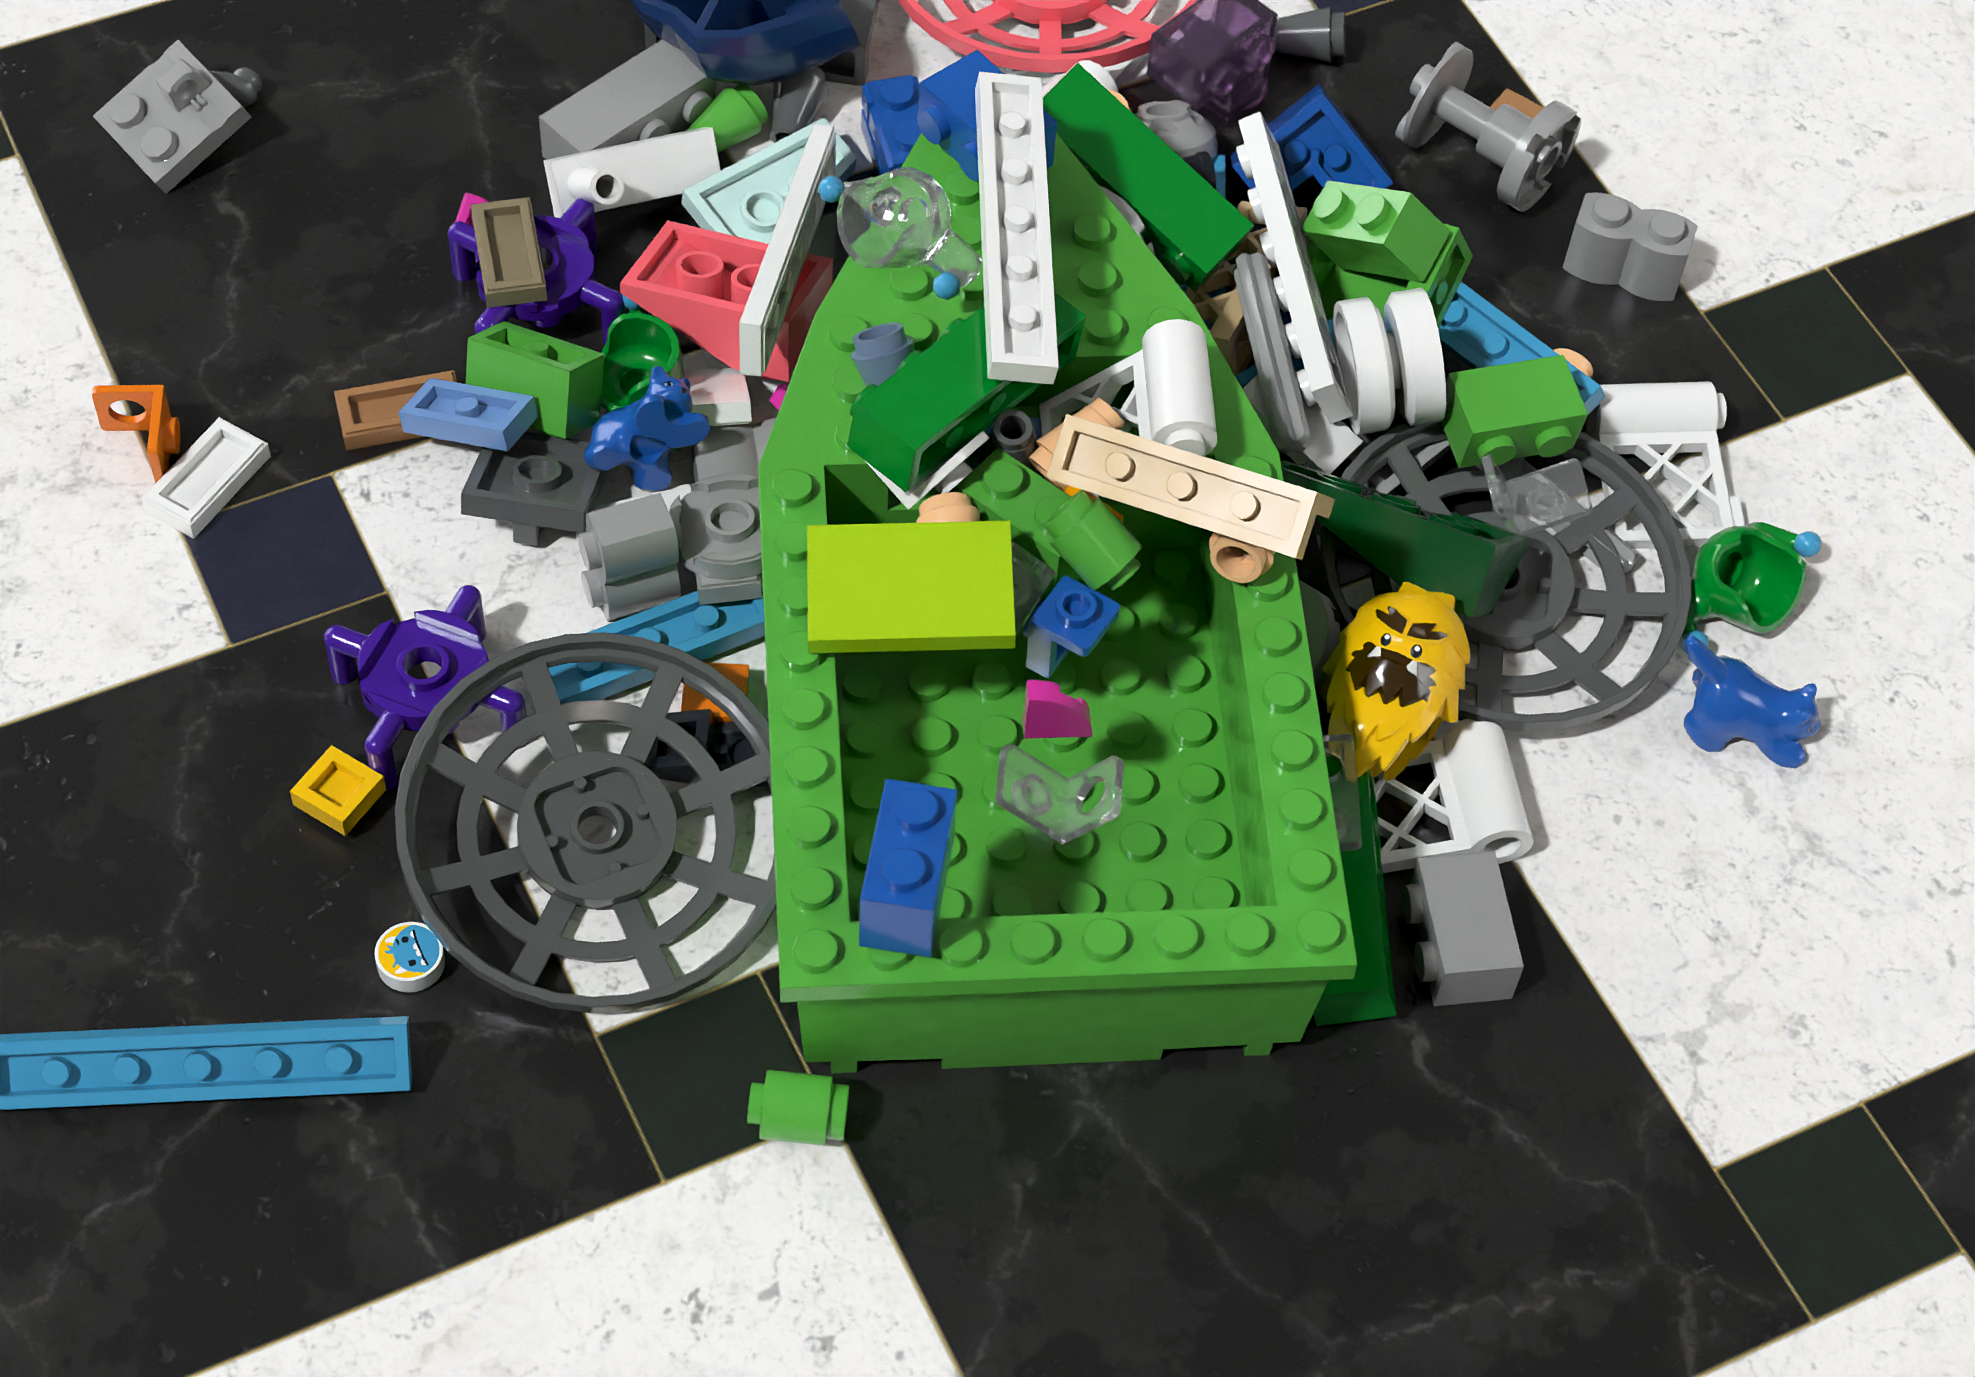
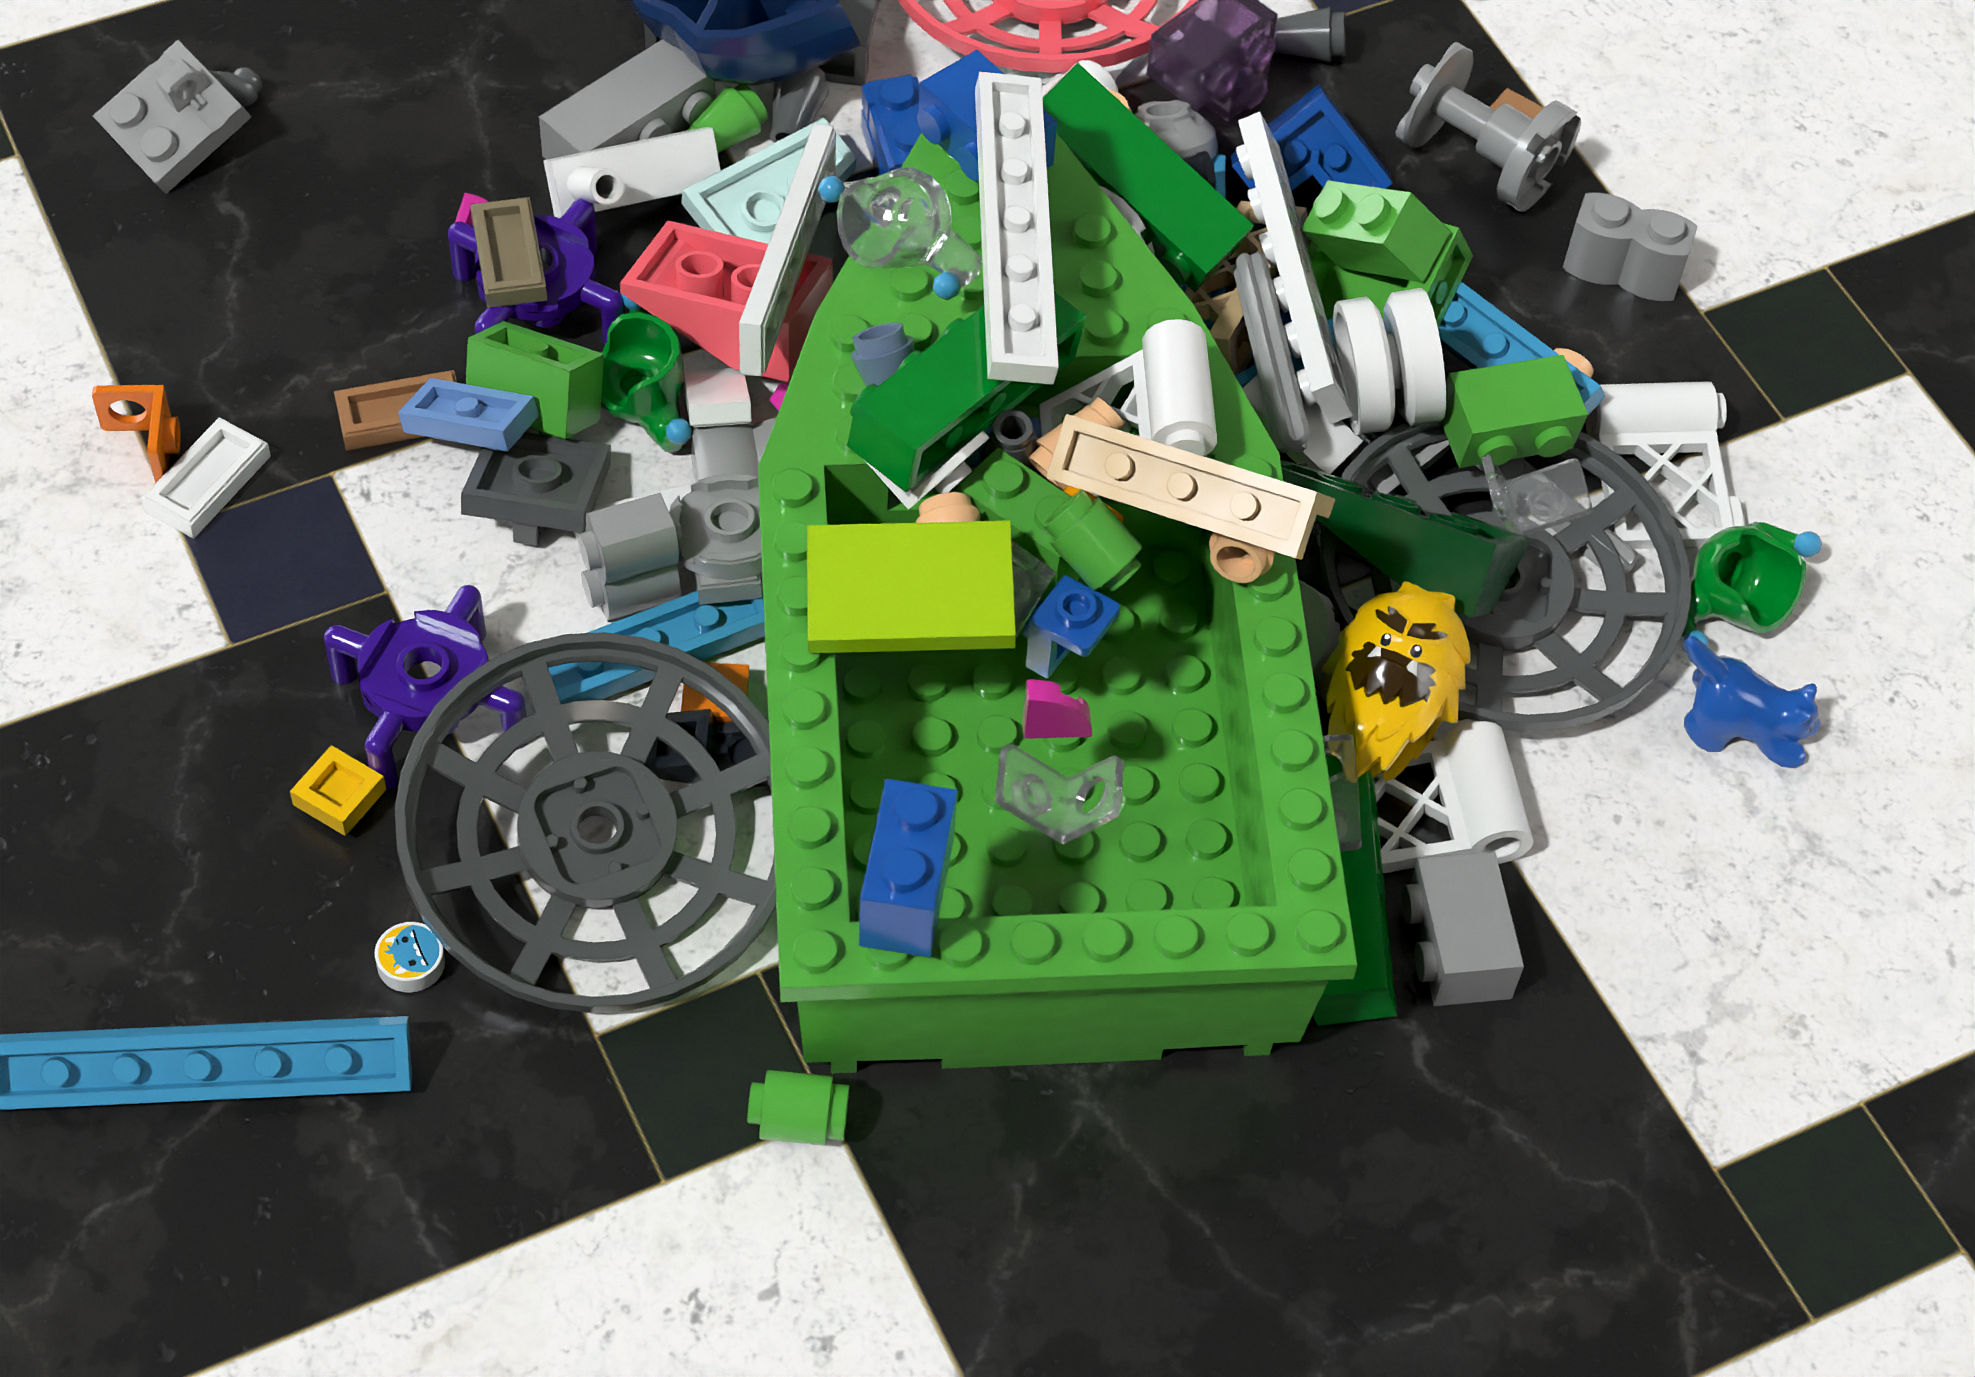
blue animal [584,366,712,492] -> none

